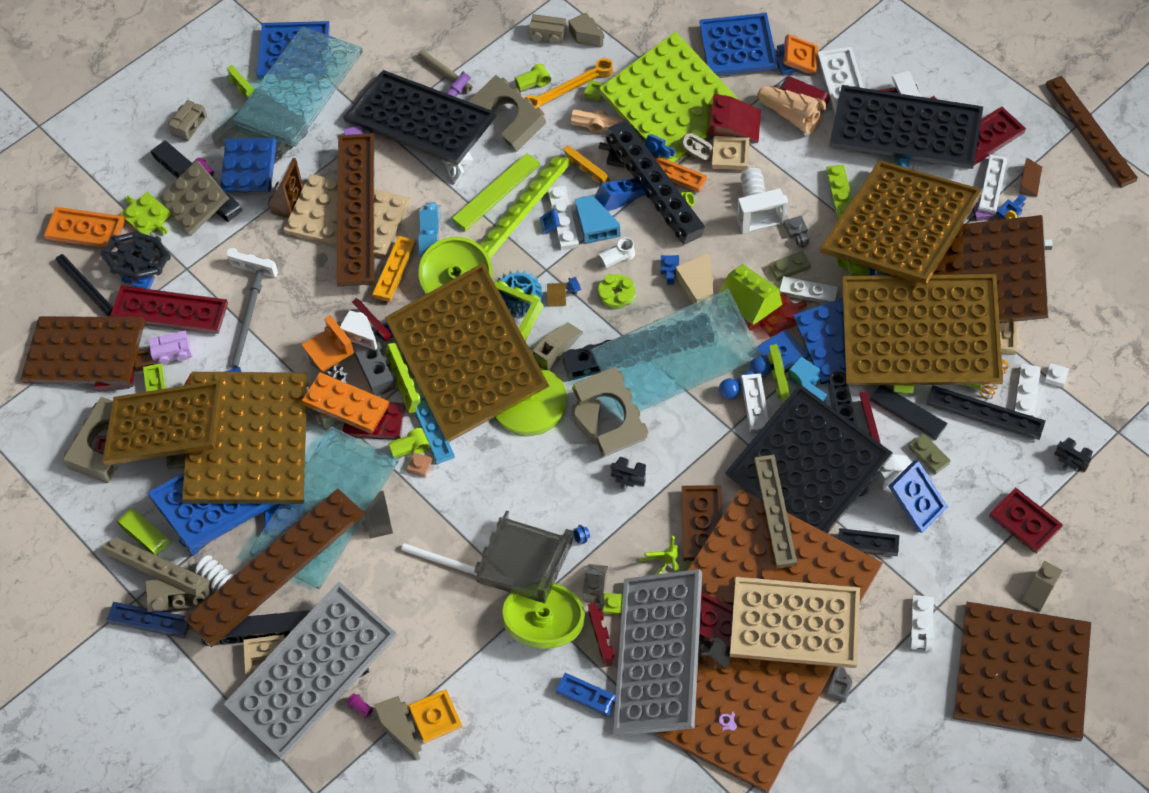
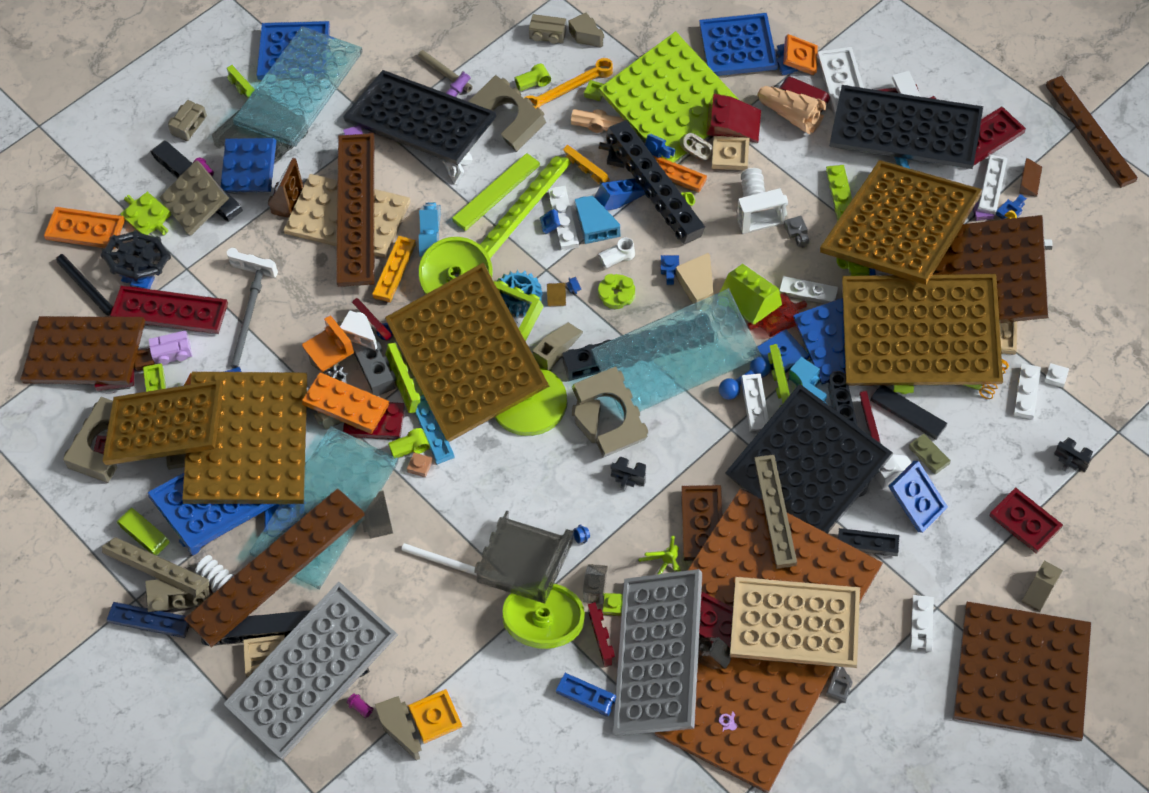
olive plate [769,251,811,281] -> none
black plate [926,385,1046,440] -> none

